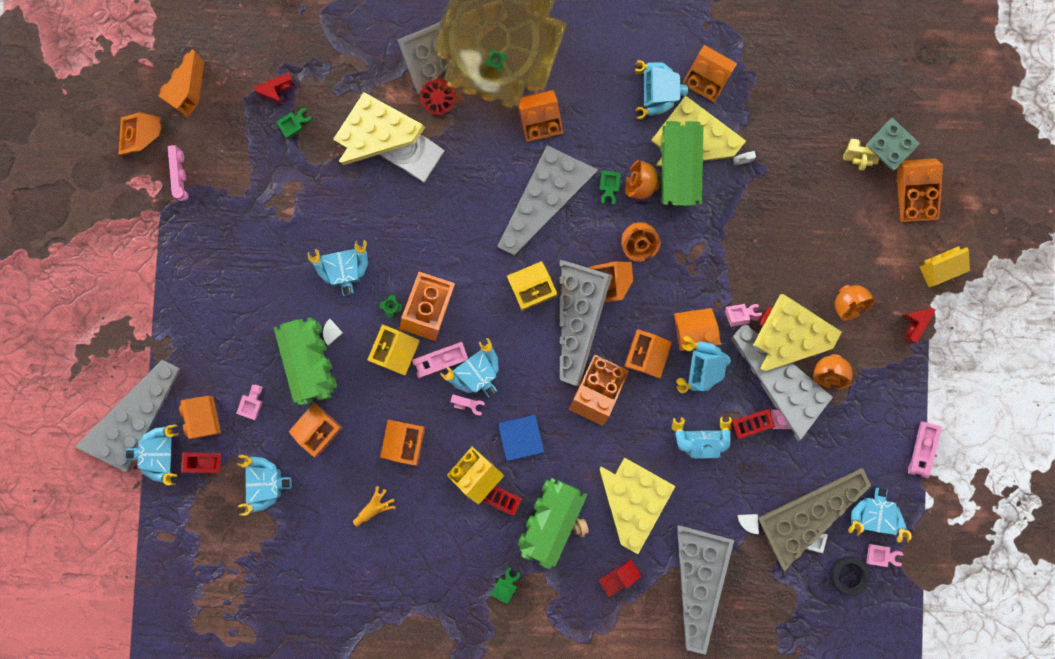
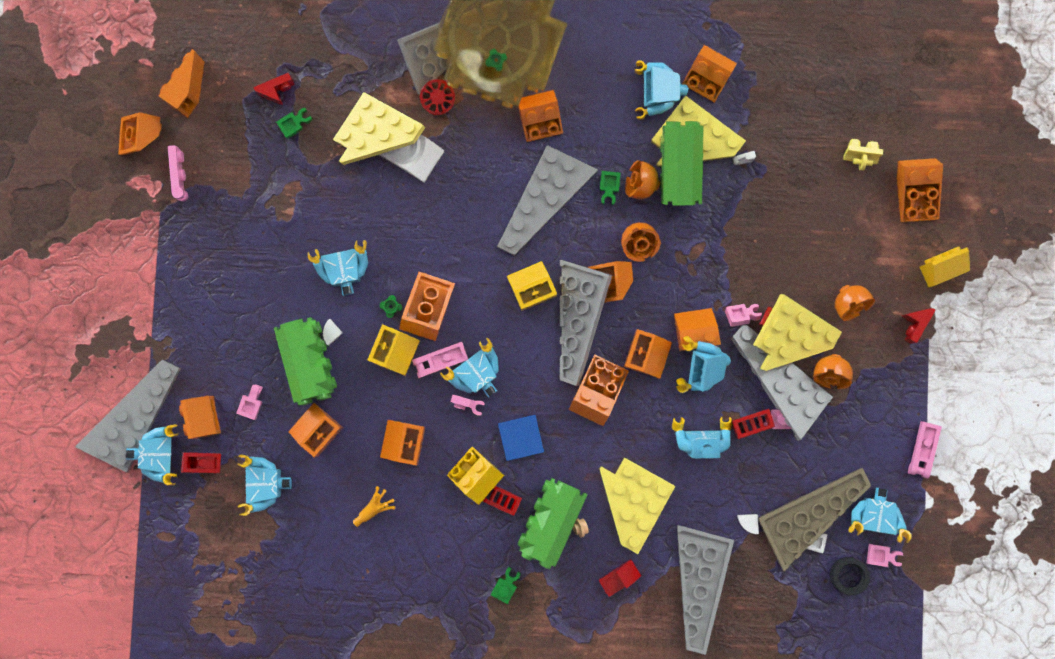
sand green bracket [866,118,920,171] -> none

